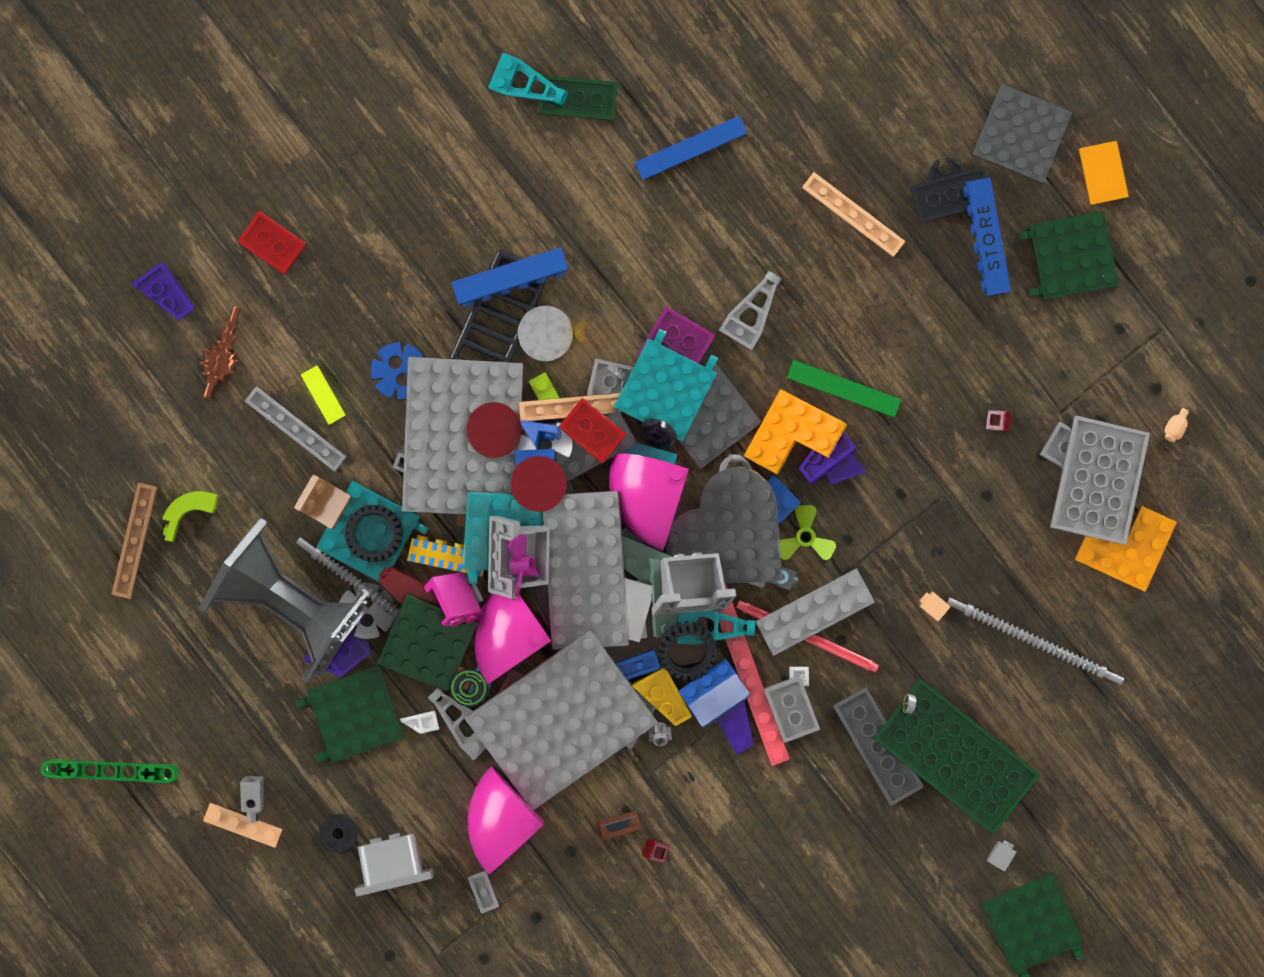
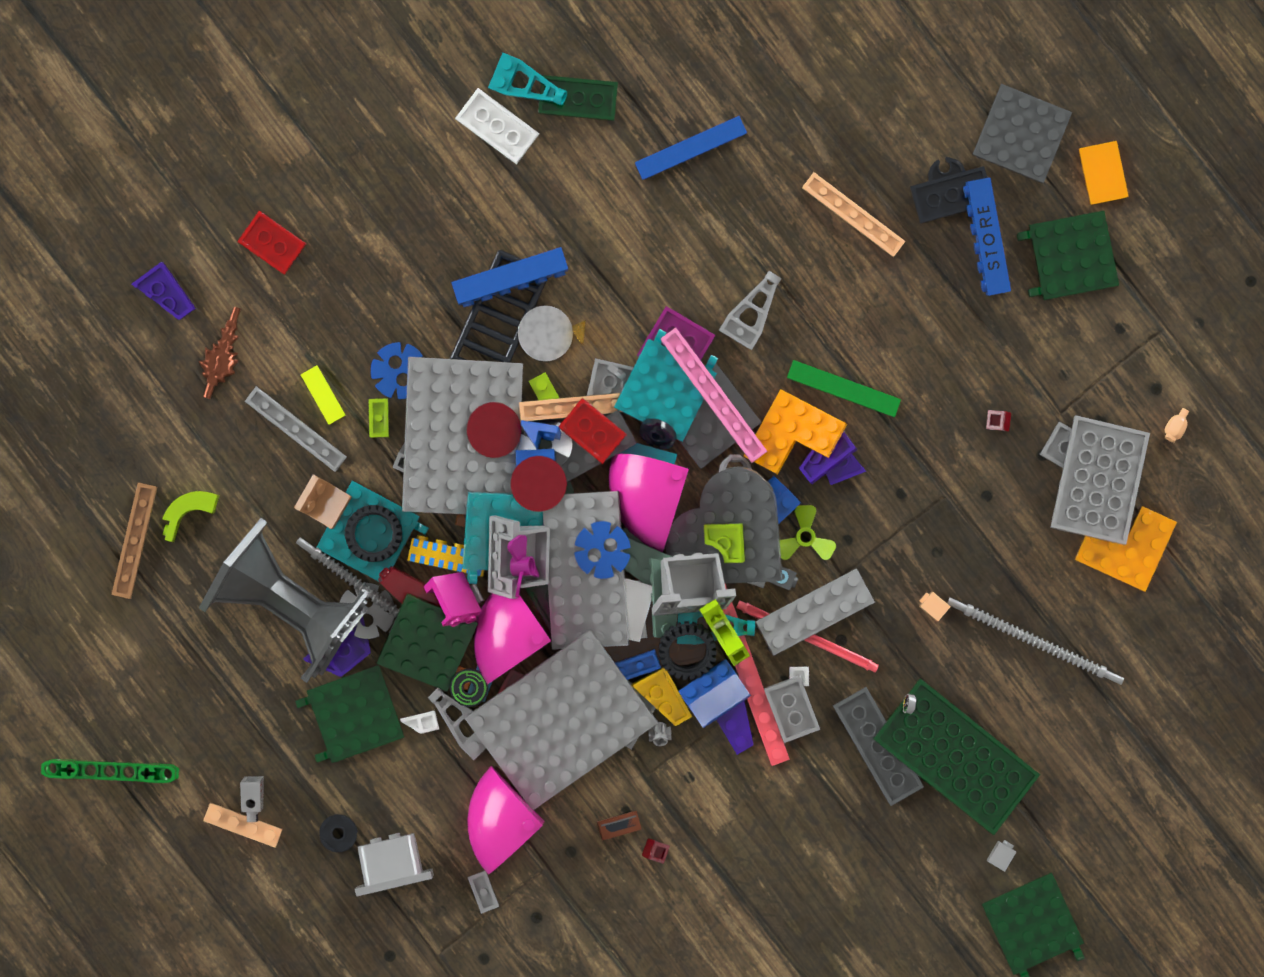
none -> lime plate [369,399,389,438]
none -> white tile [455,88,539,165]
none -> blue piece [574,521,631,579]
none -> bright pink tile [660,328,767,463]
none -> lime arch [699,599,750,666]
none -> lime tile [704,523,745,563]

